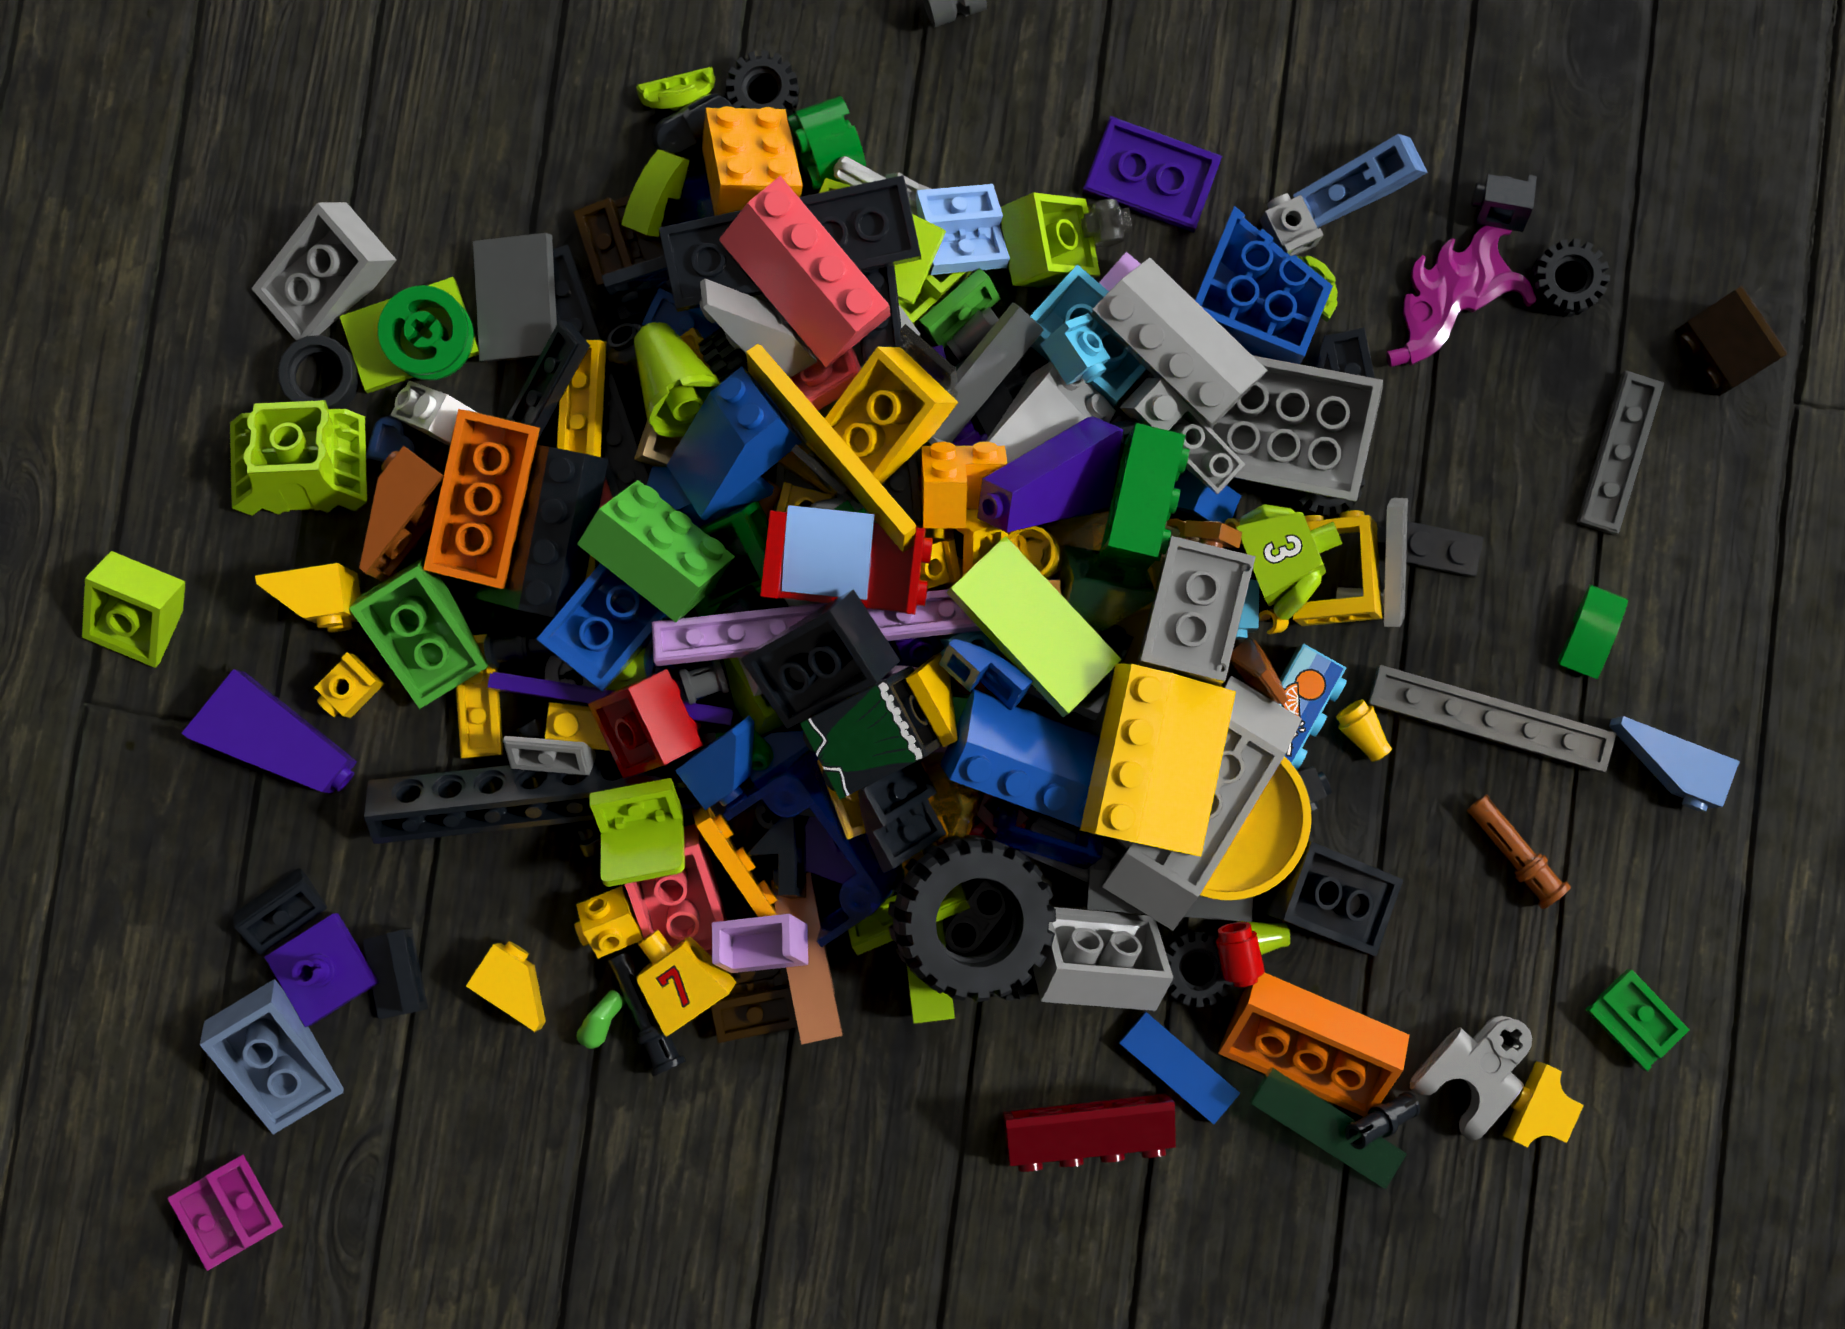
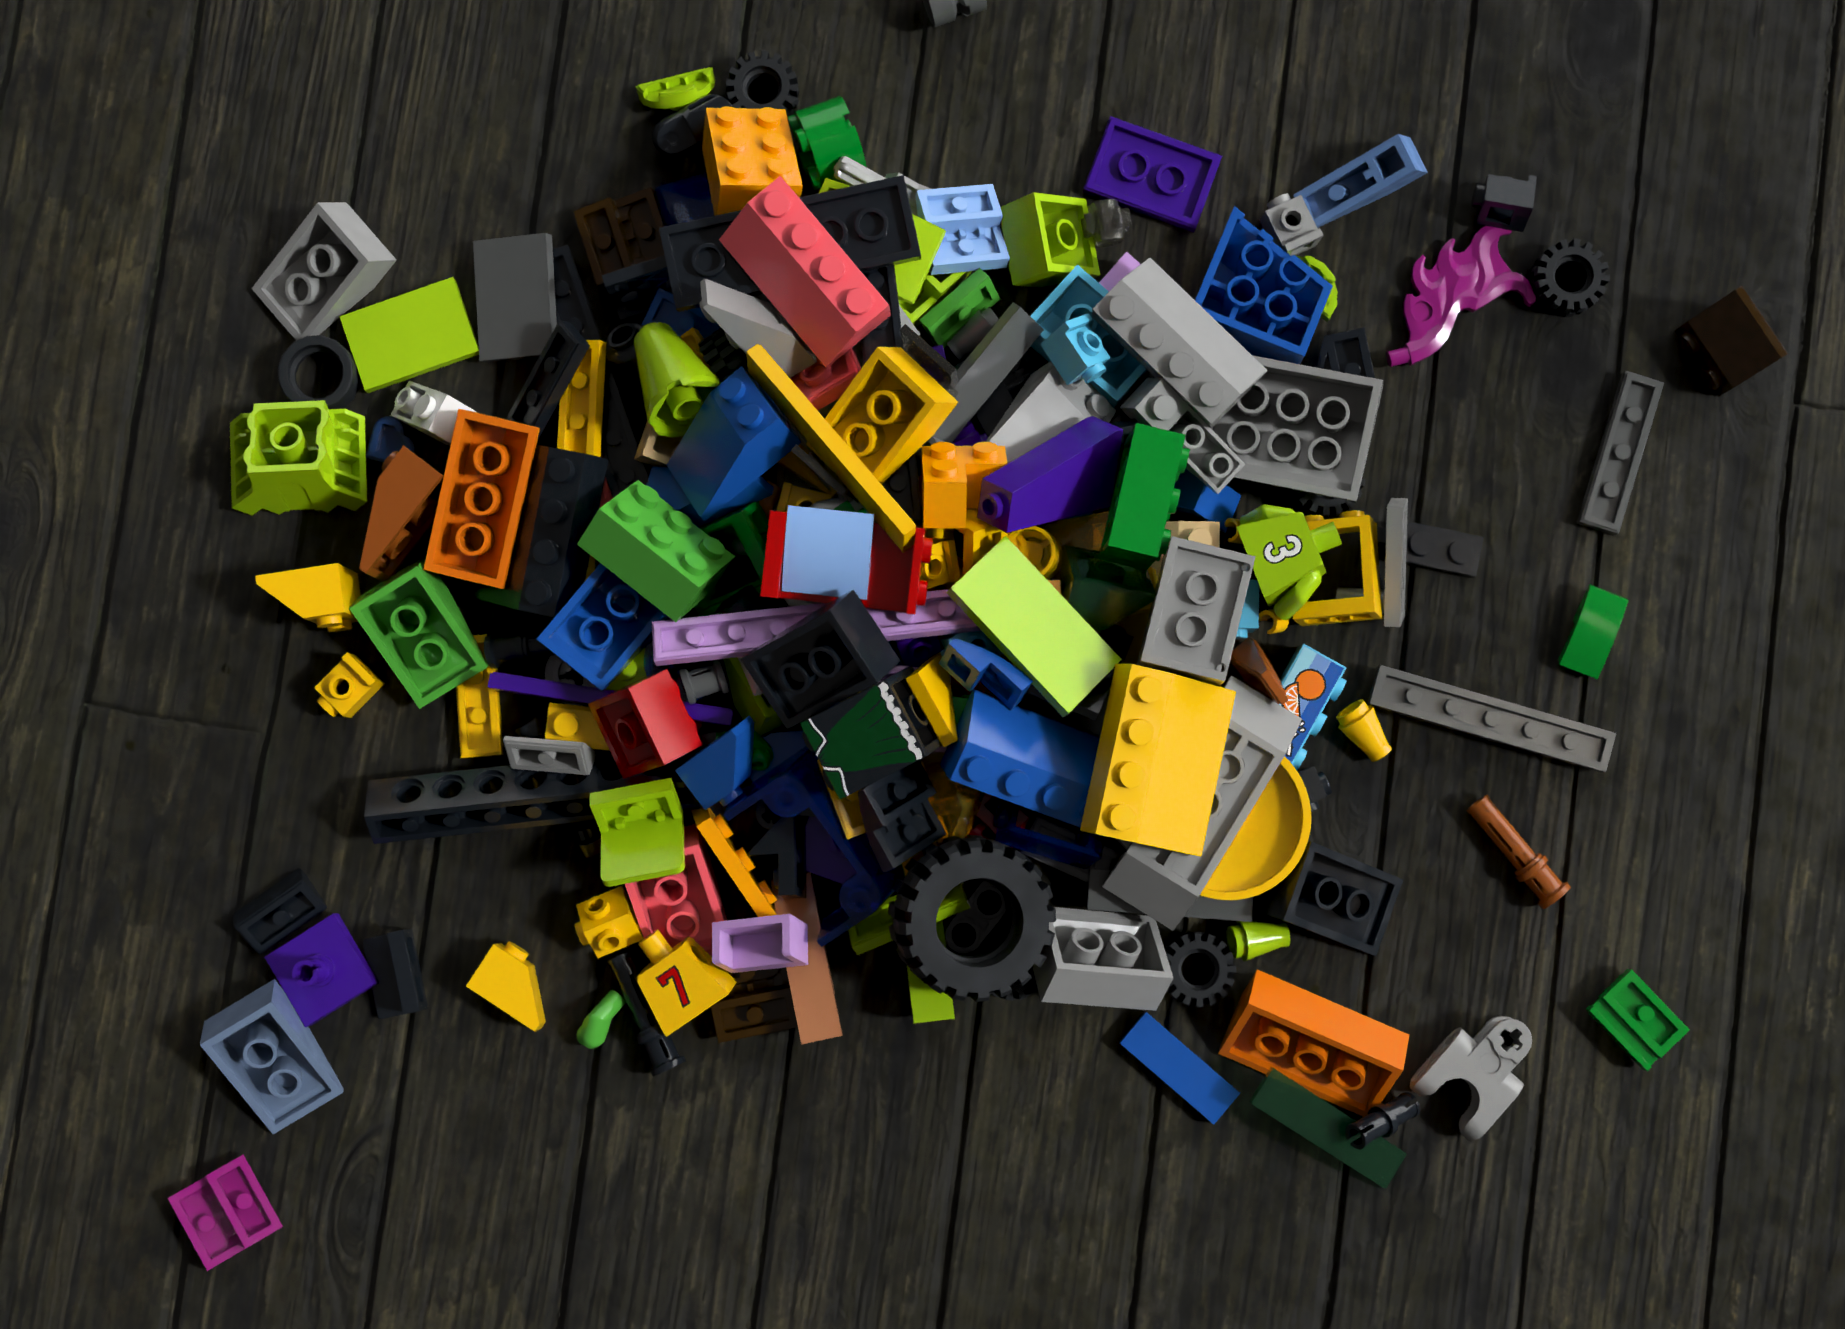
lime slope [82,551,185,668] -> none
dark purple slope [182,669,357,793] -> none
green wheel [378,285,474,380] -> none
lime slope [621,149,689,237] -> none
dark red slope [1003,1093,1176,1172] -> none
dark orange plate [1167,519,1242,548] -> none
red brick [1216,922,1265,987] -> none
yellow brick [1502,1061,1584,1147] -> none
medium blue slope [1609,716,1739,812] -> none

